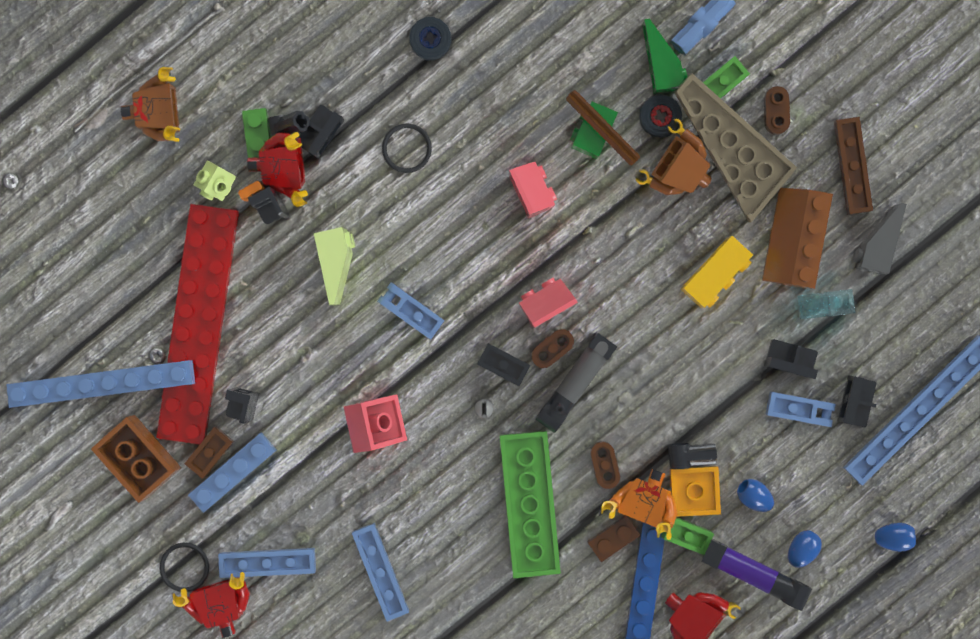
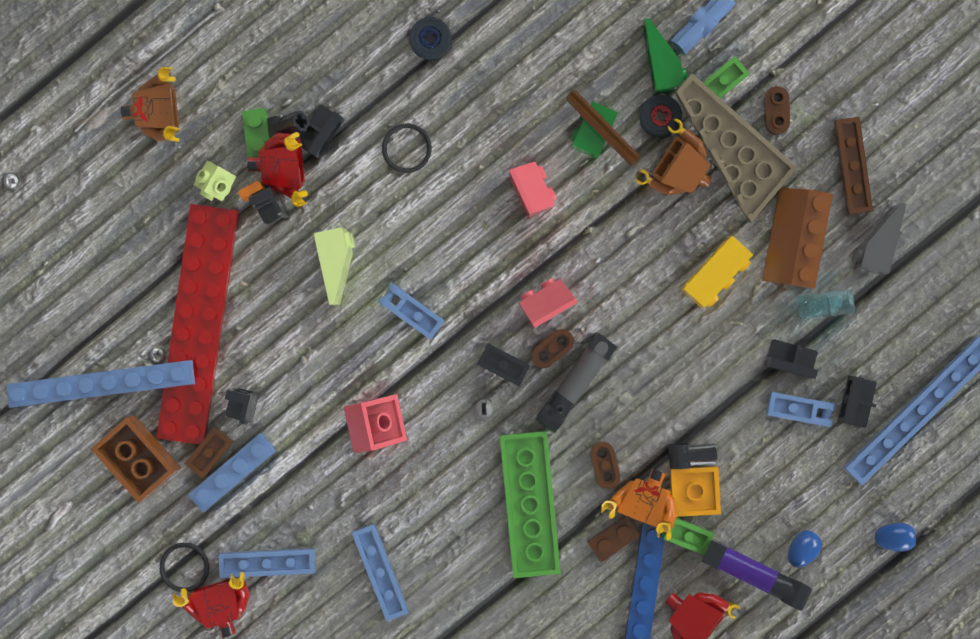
blue animal [737,479,774,512] -> none

